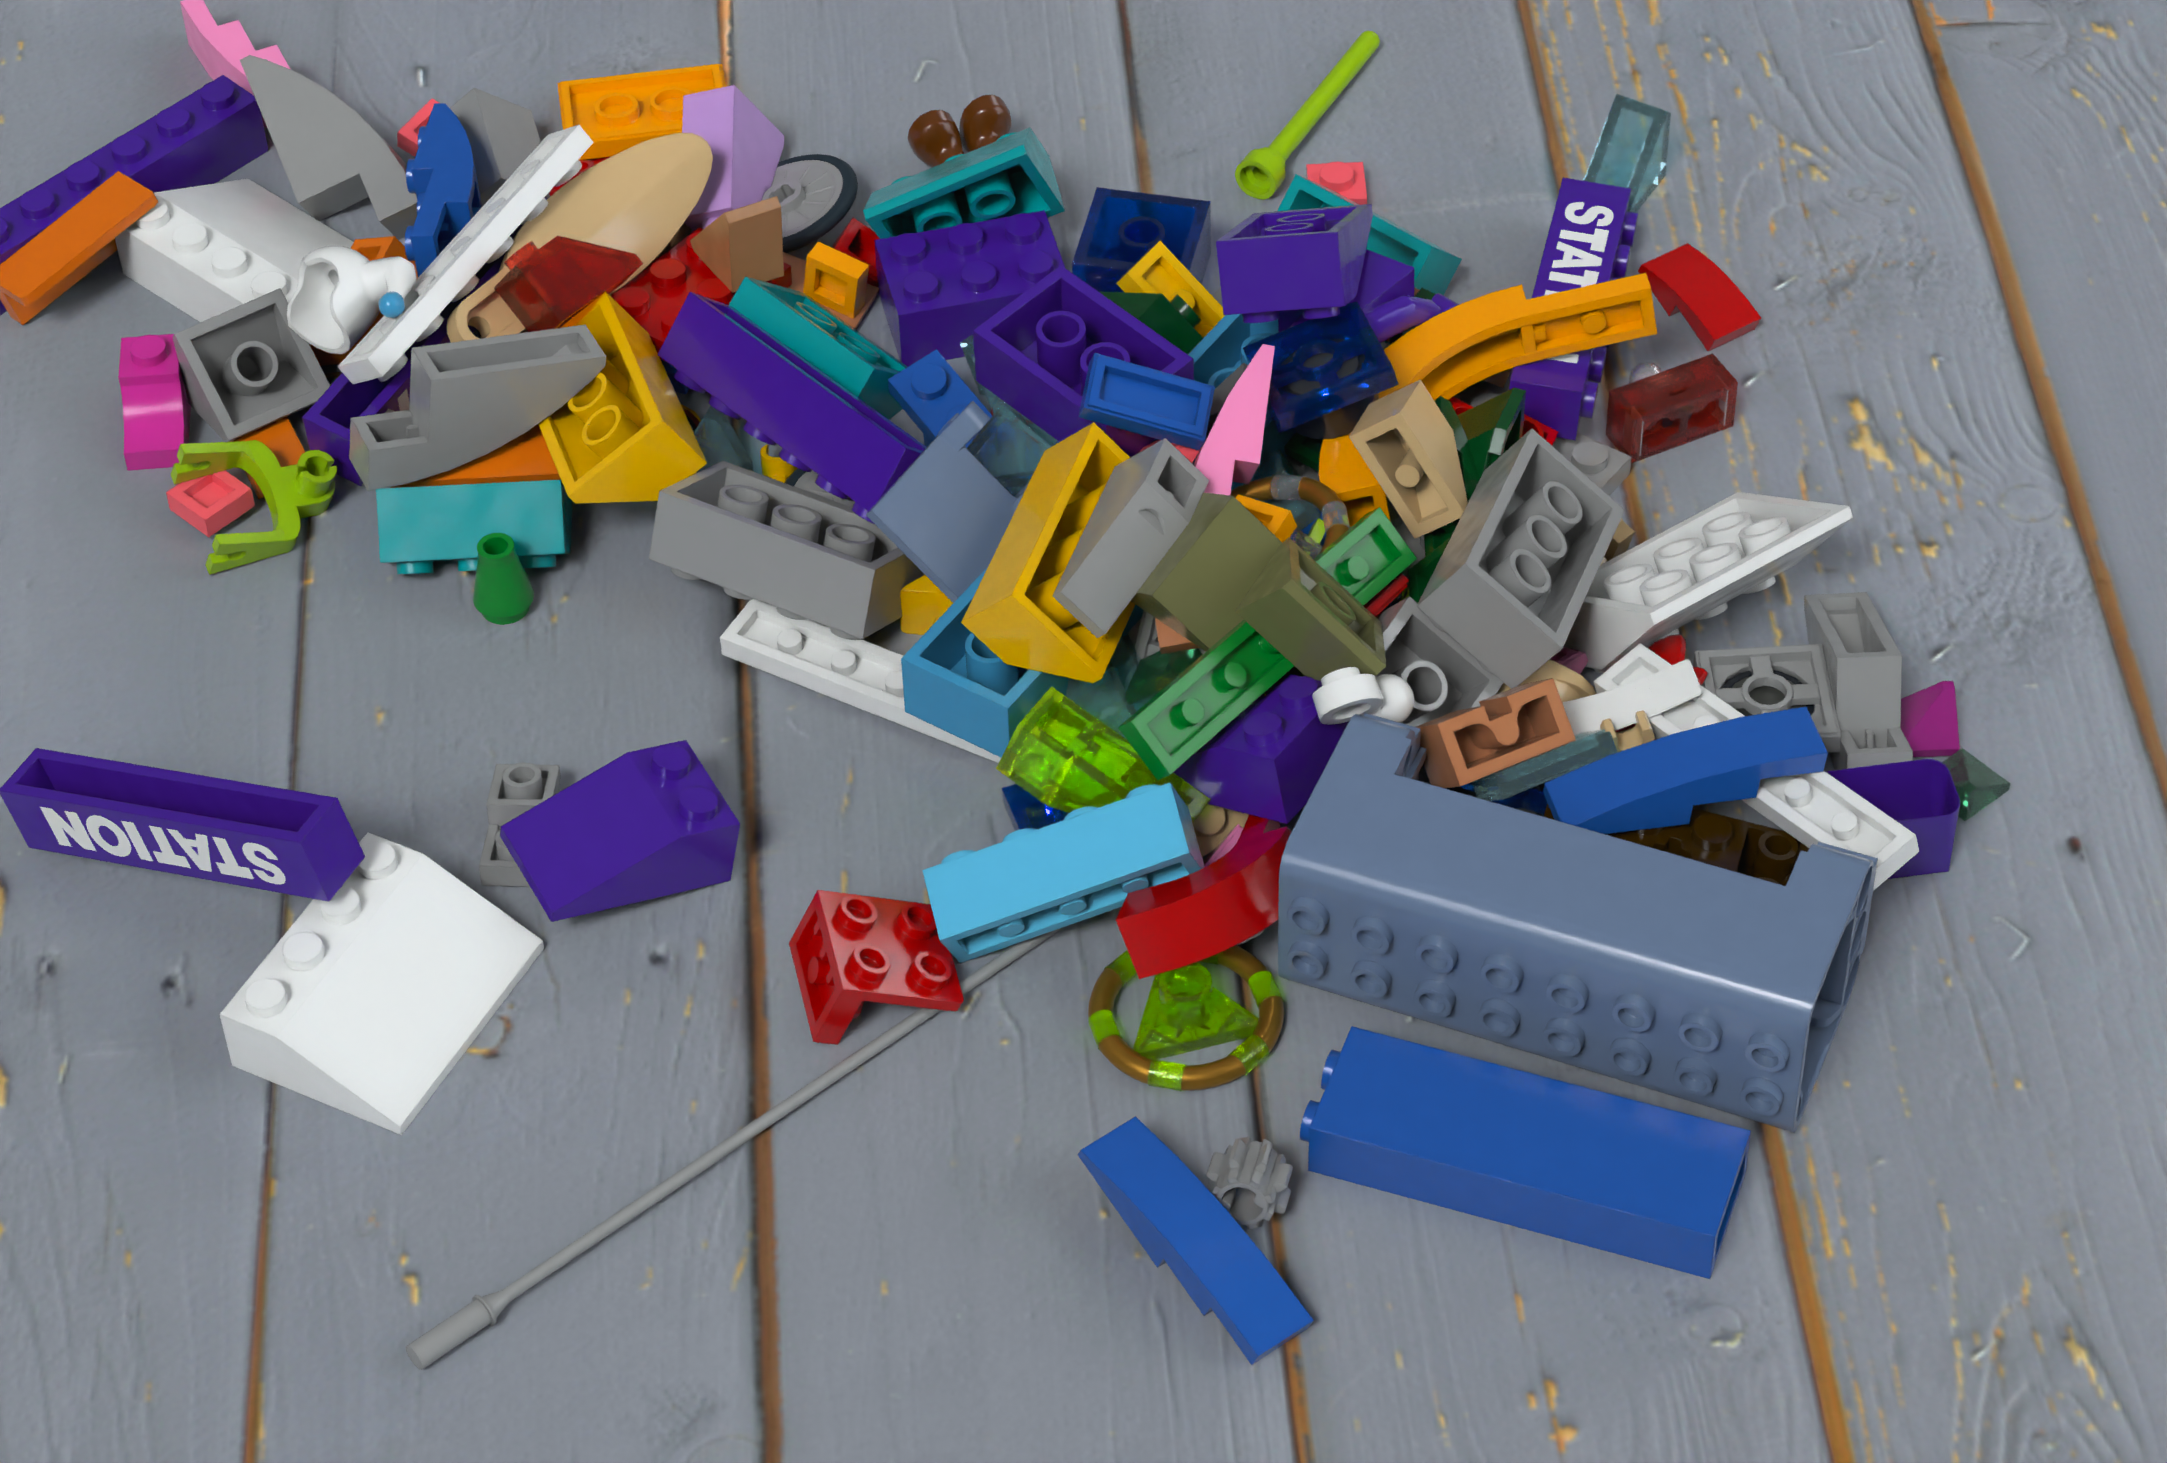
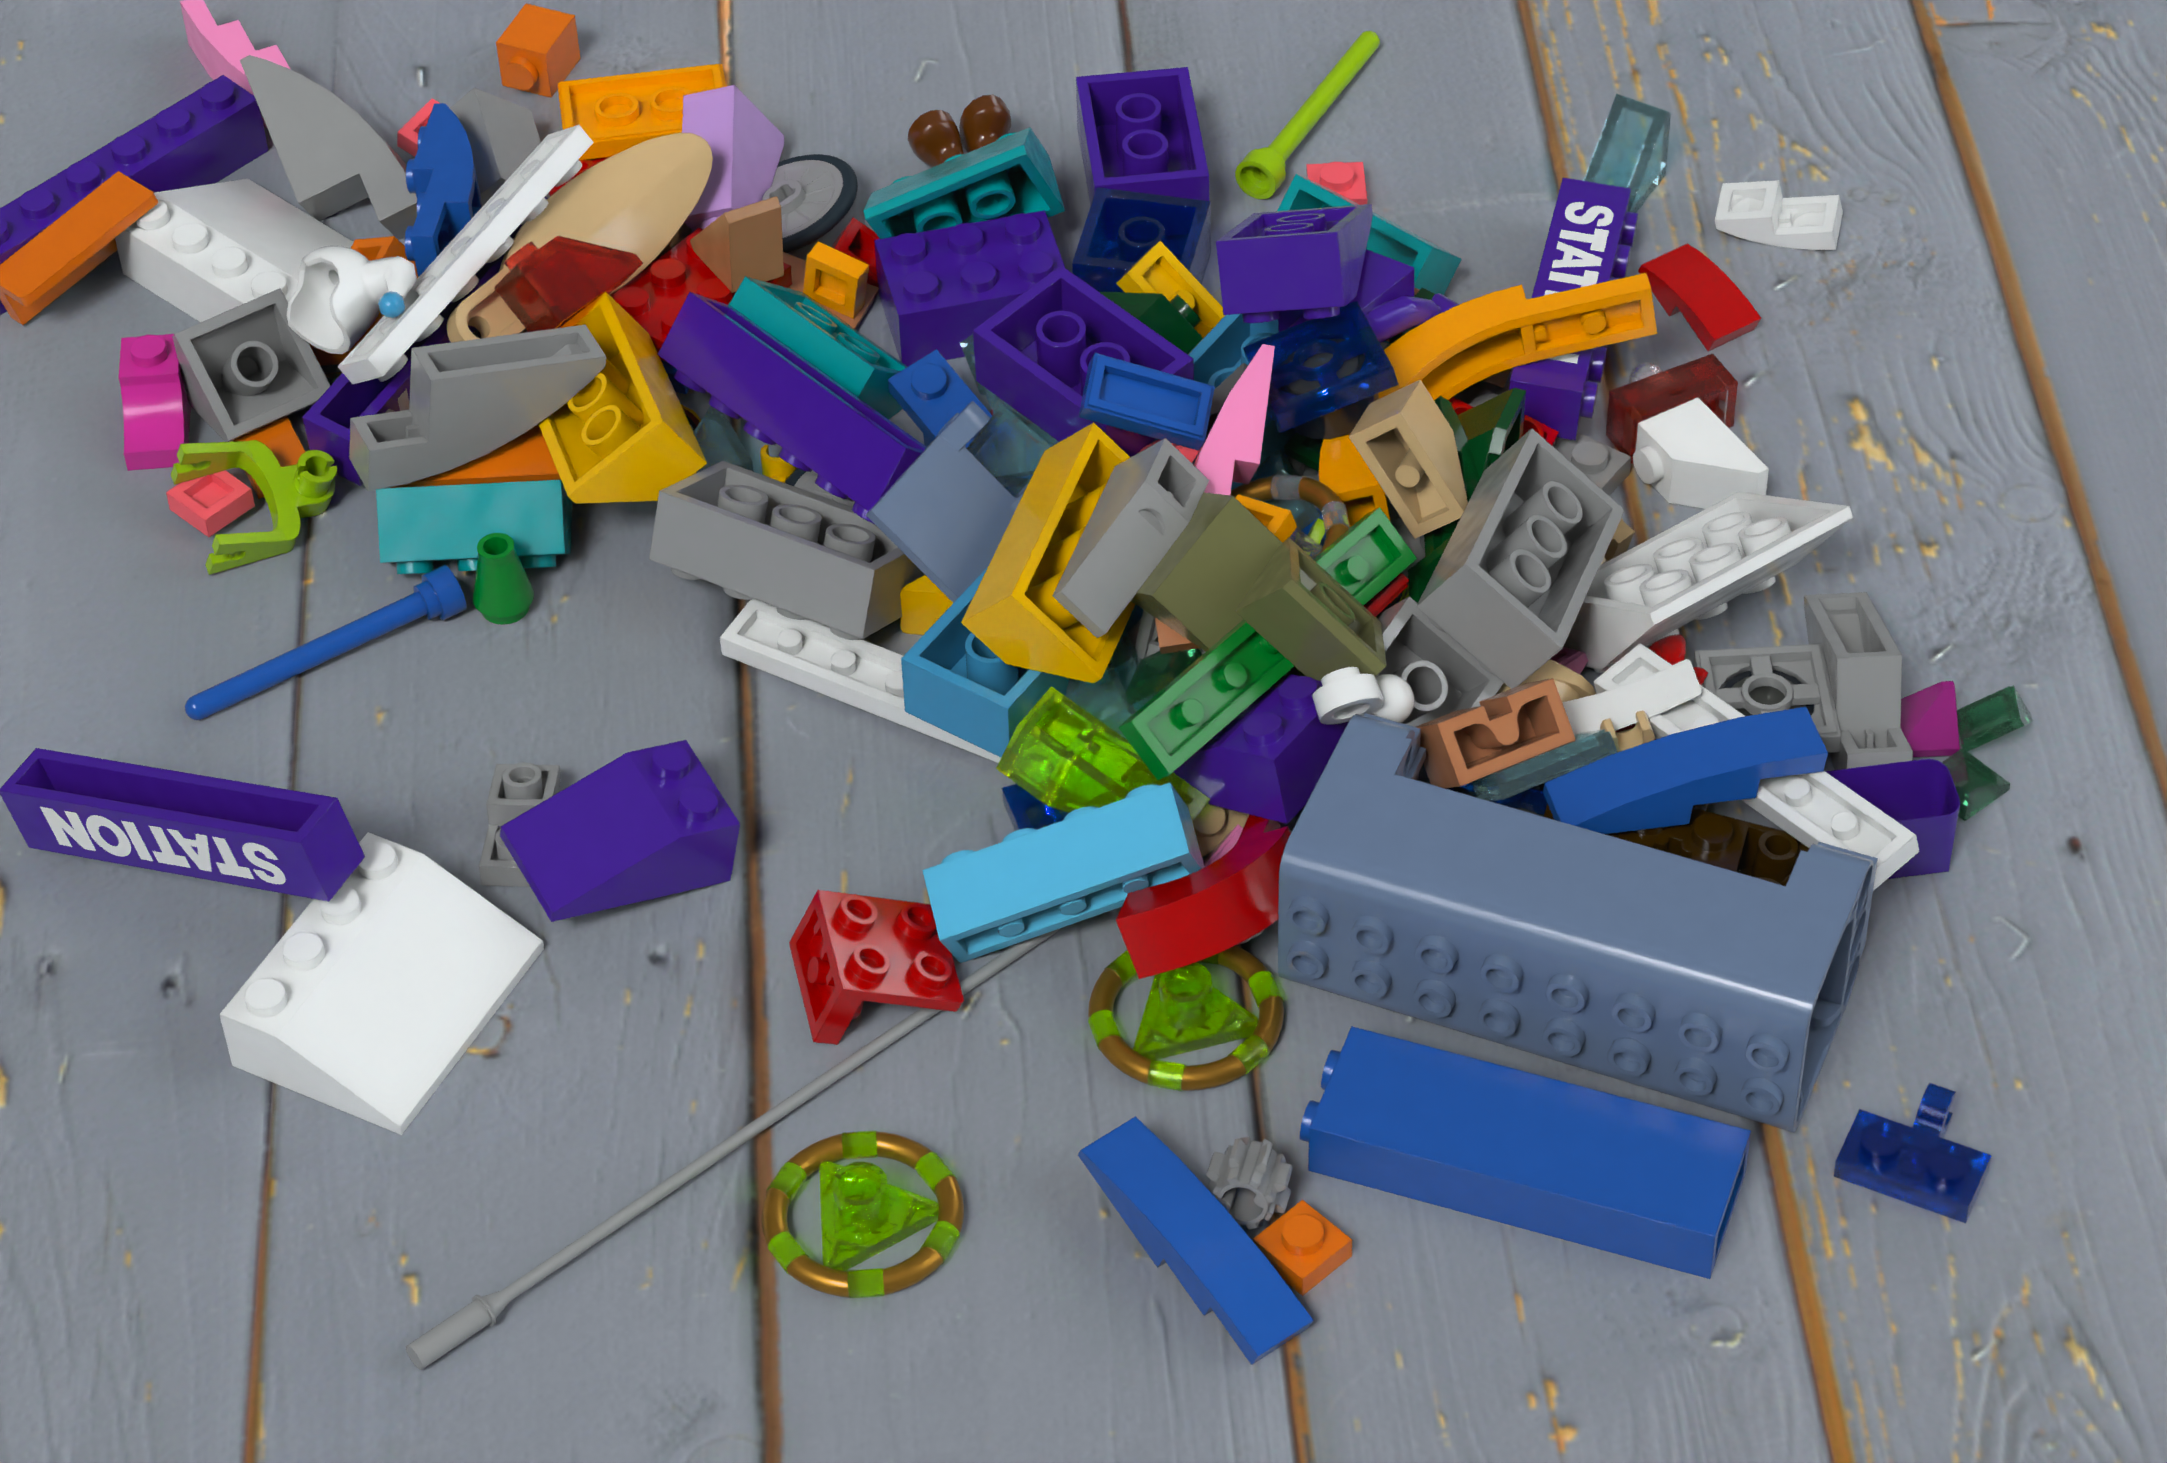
none -> blue piece [185,565,467,720]
none -> orange brick [496,3,581,98]
none -> clear neon green piece [762,1130,964,1299]
none -> dark purple brick [1076,67,1210,239]
none -> orange plate [1253,1200,1352,1296]
none -> white slope [1633,397,1769,509]
none -> white slope [1715,180,1843,250]
none -> clear blue plate [1834,1083,1992,1223]
none -> clear green slope [1957,685,2033,752]

